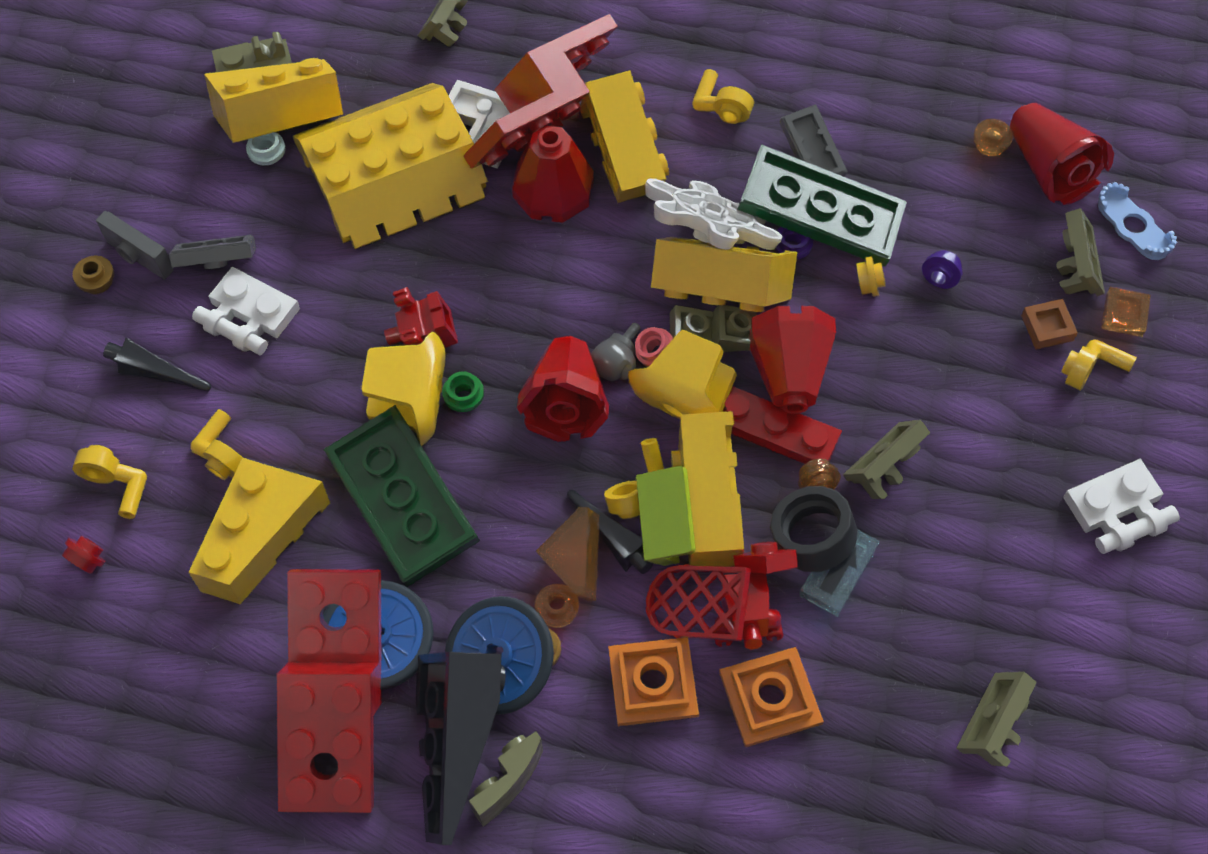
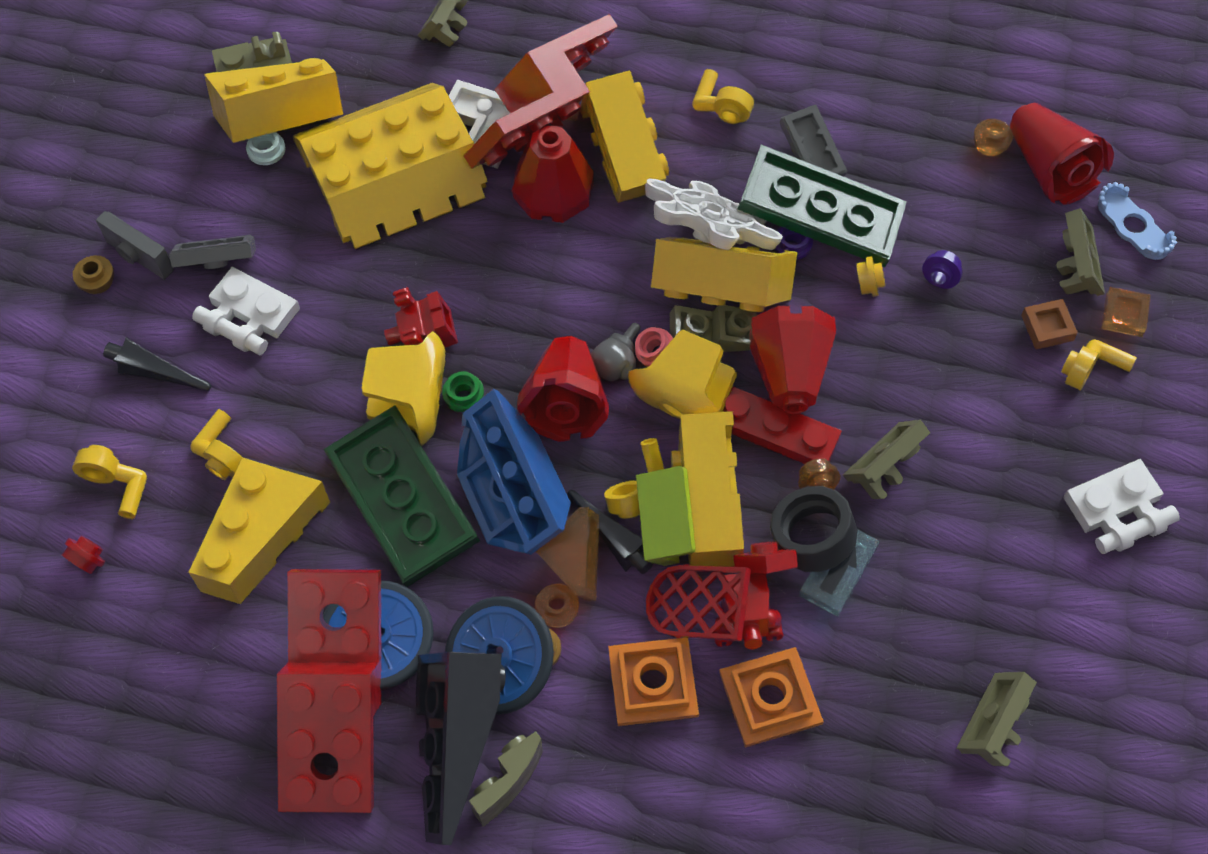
none -> blue wedge [457,389,571,555]

